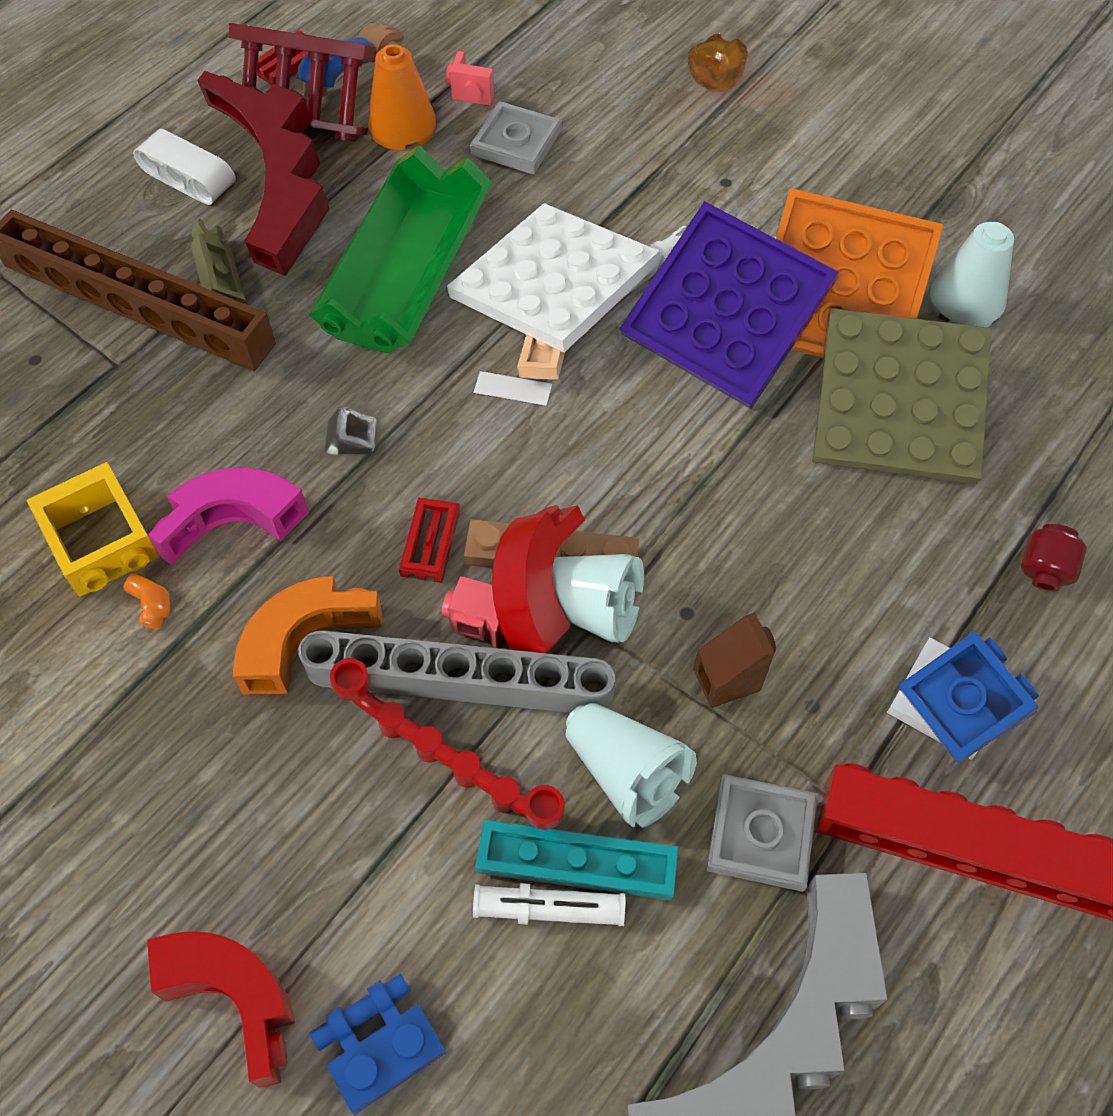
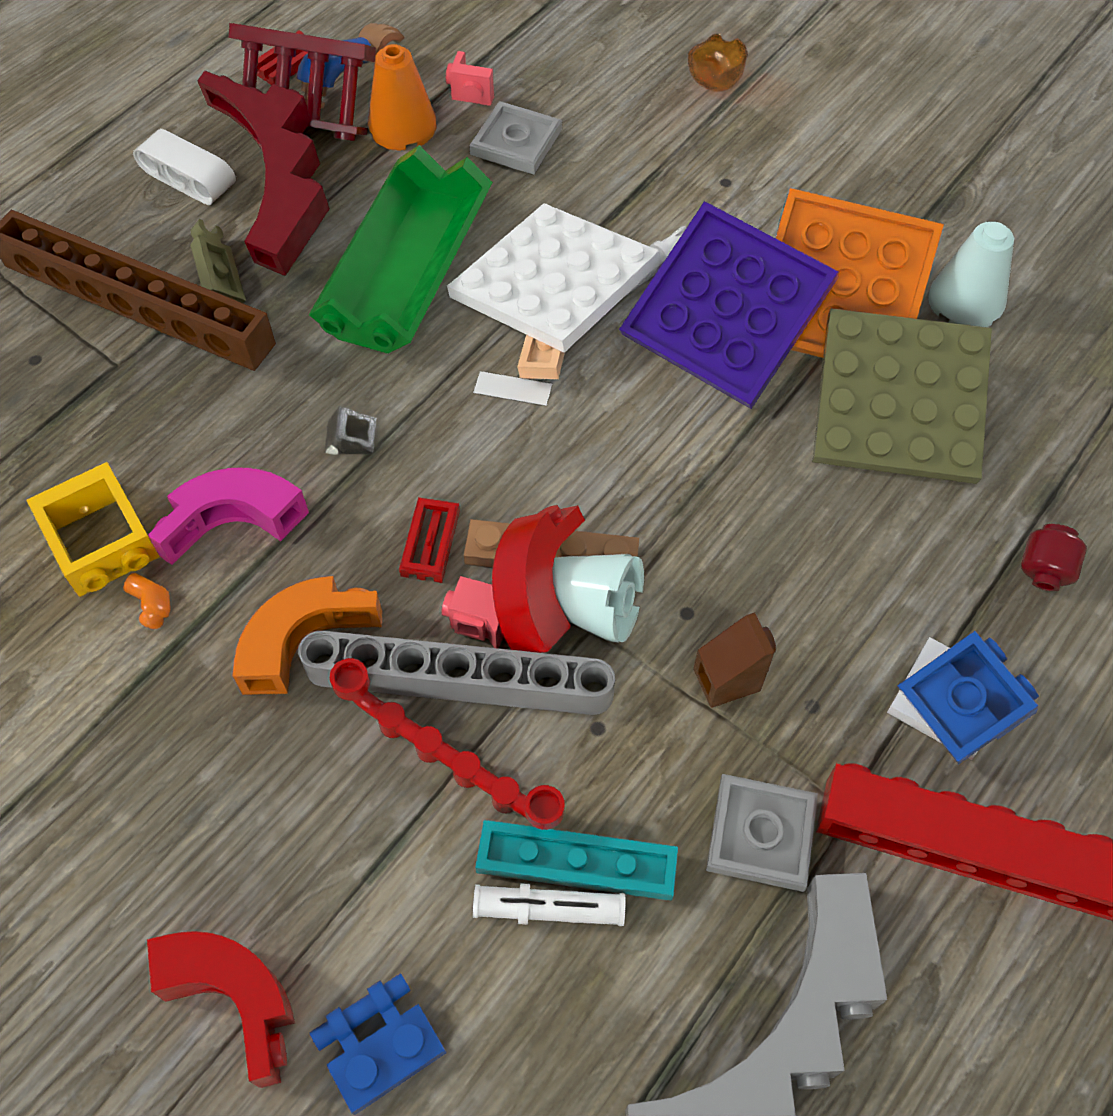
light aqua cone [566,703,697,828] -> none

